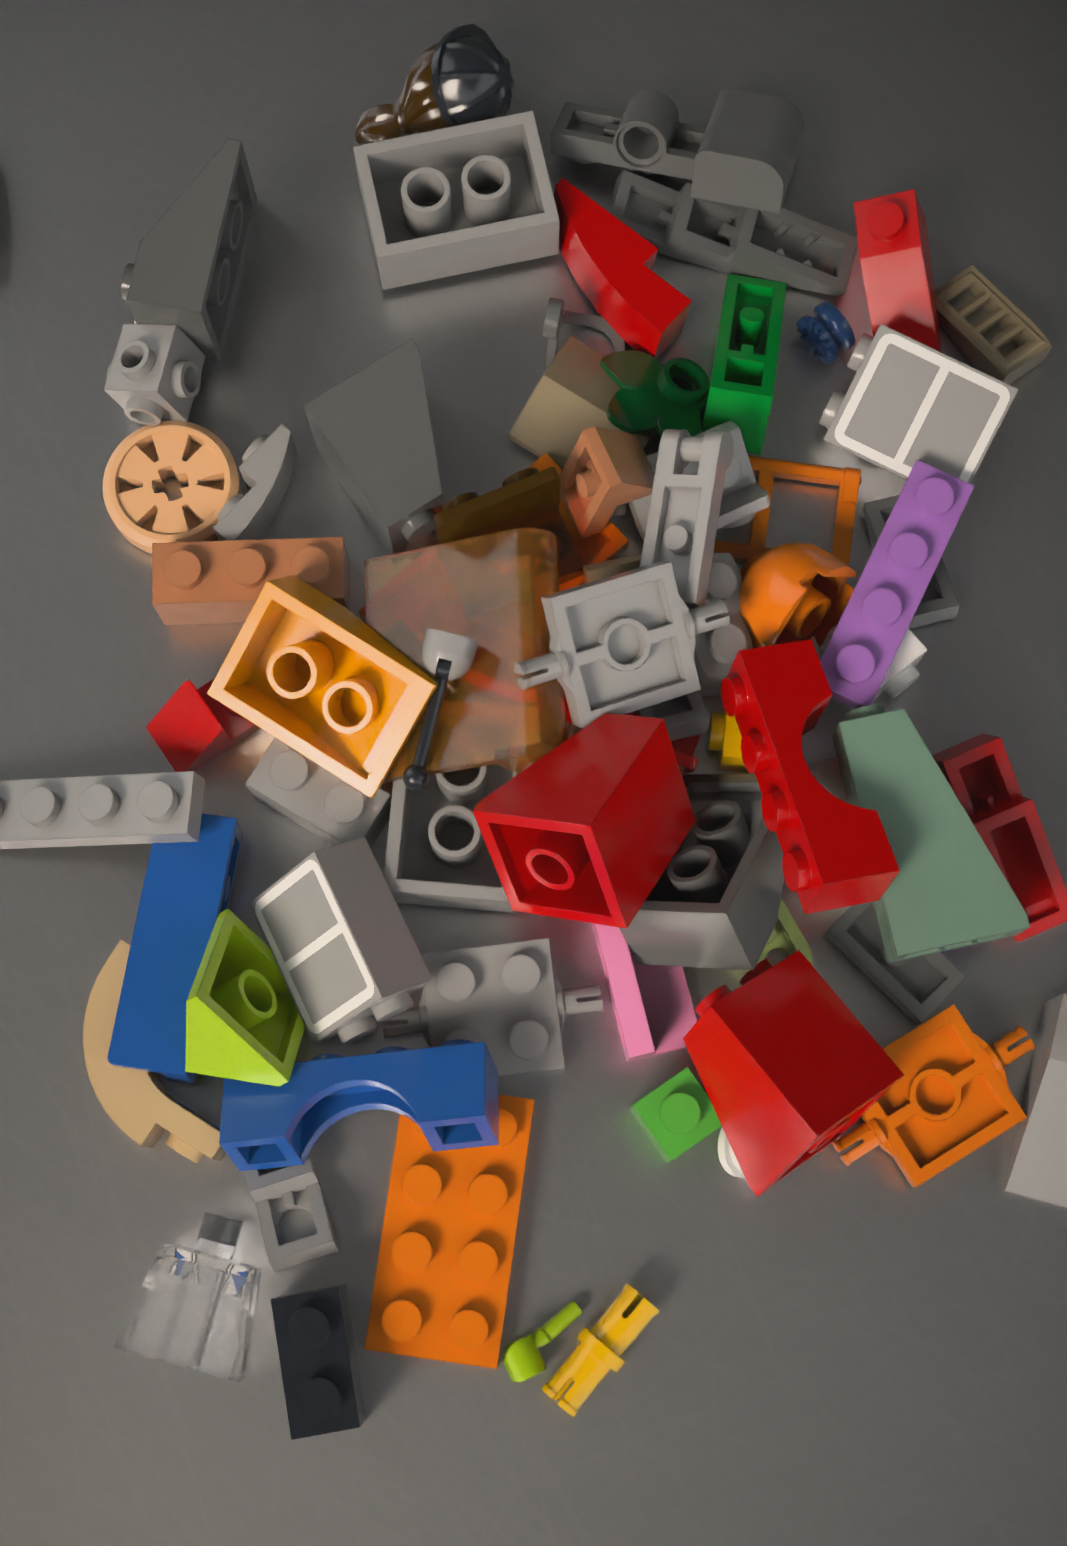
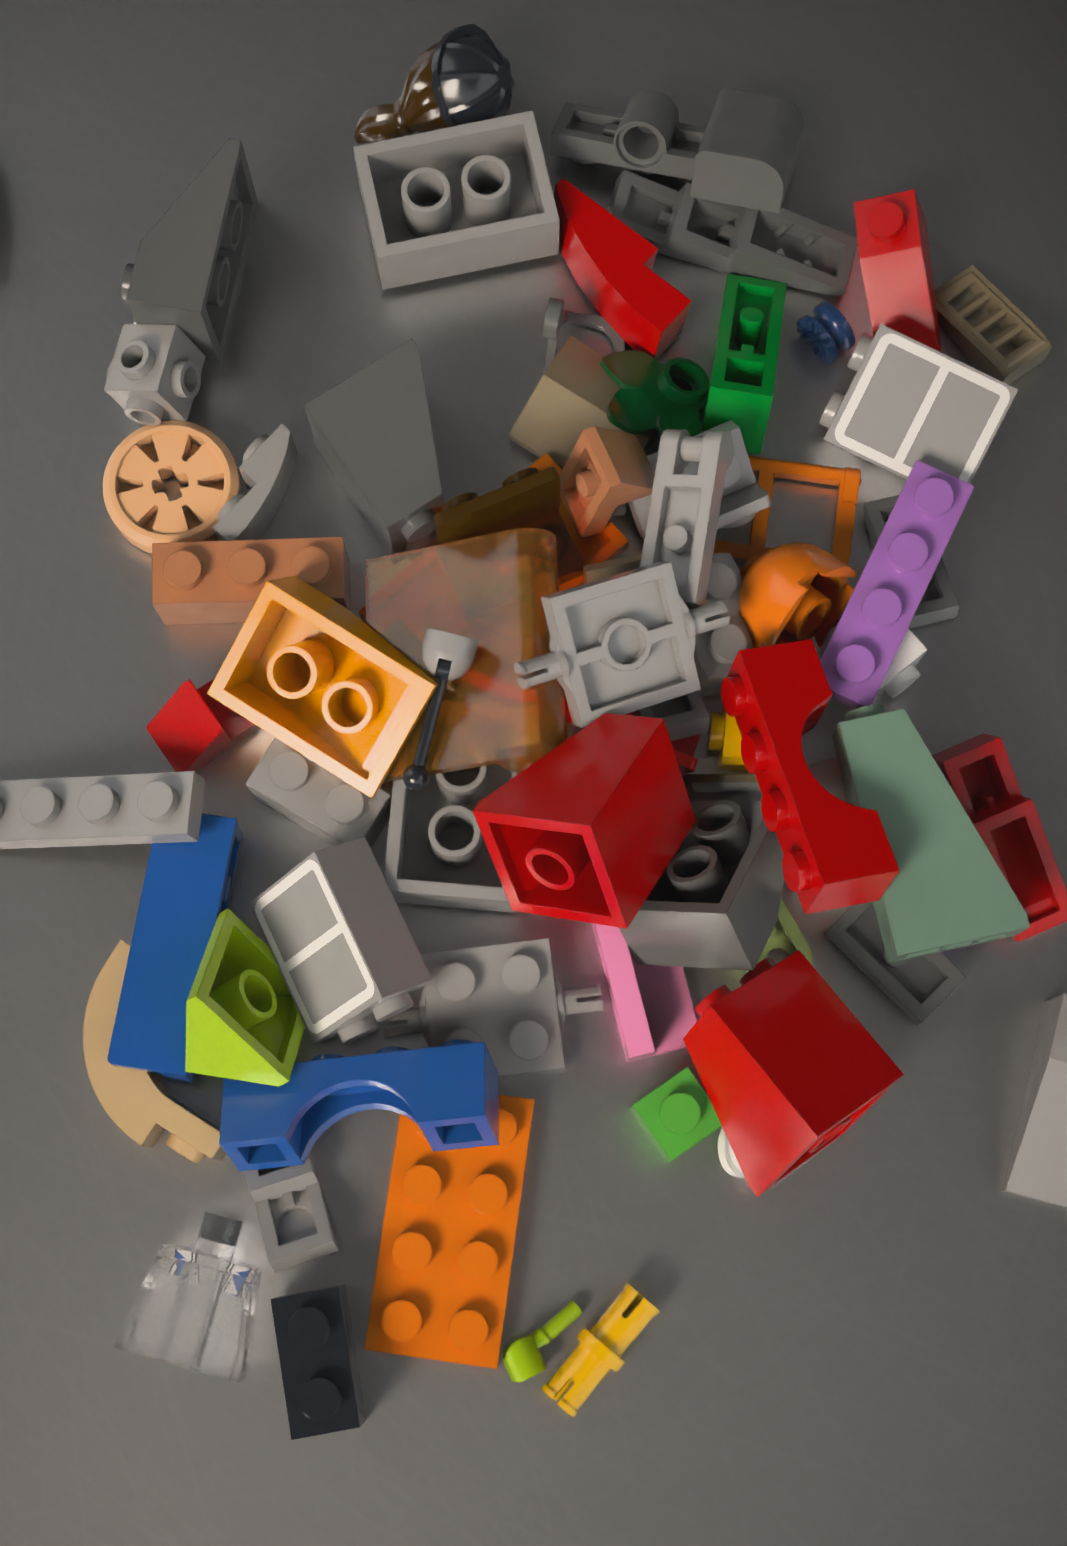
orange plate [832,1004,1035,1187] -> none

